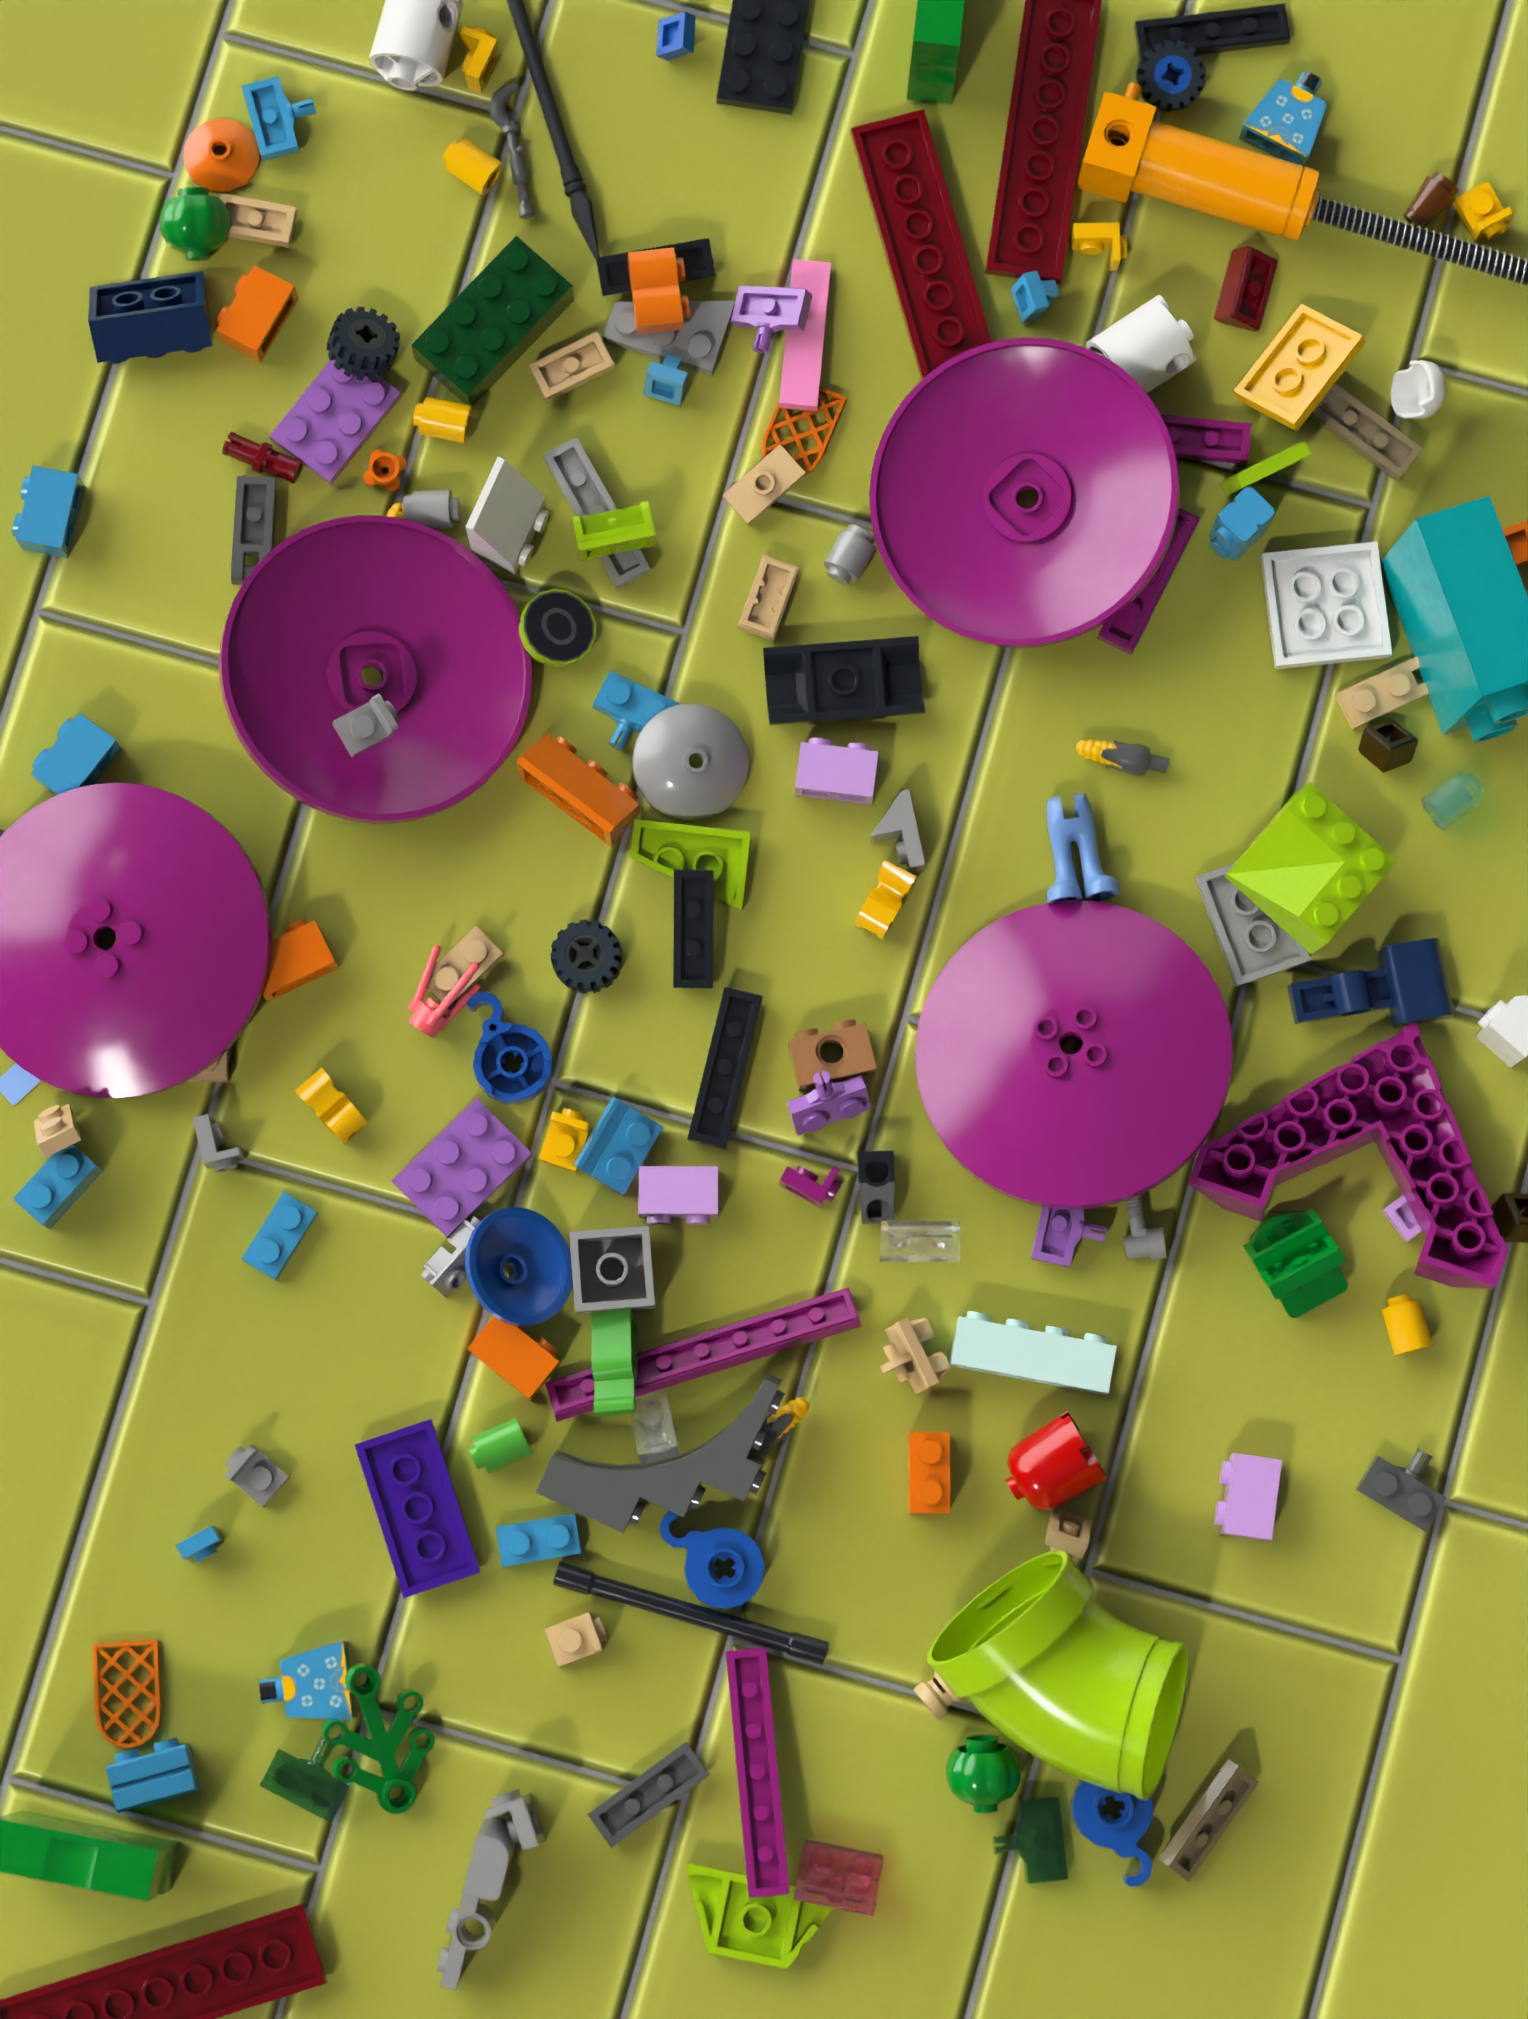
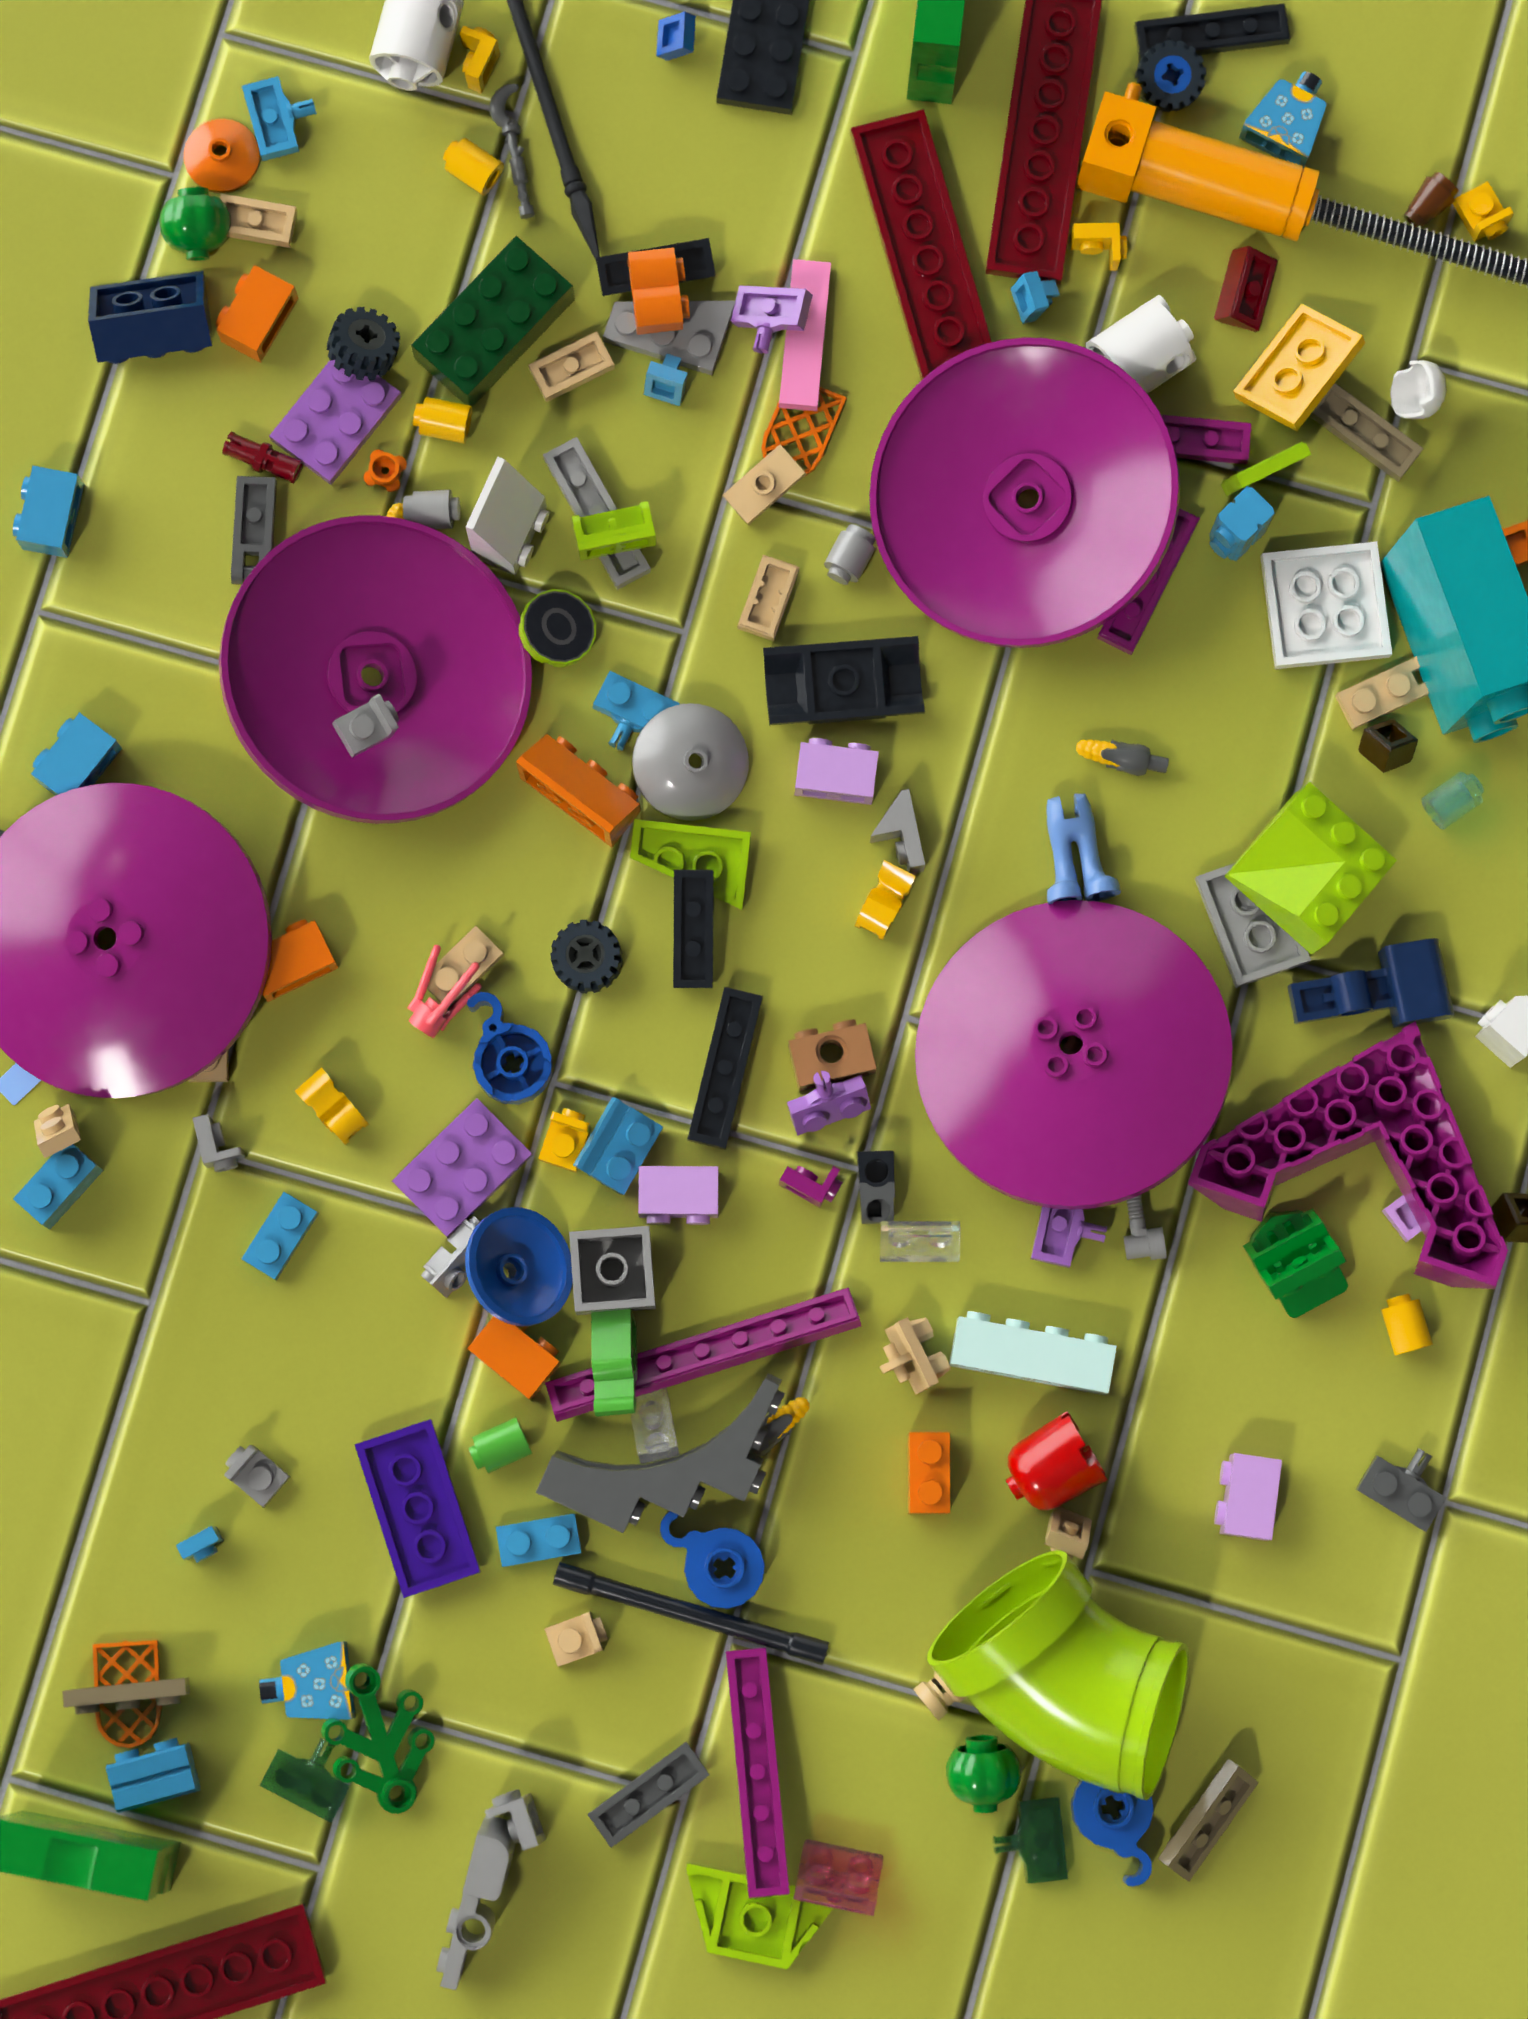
none -> dark tan plate [62,1677,190,1714]

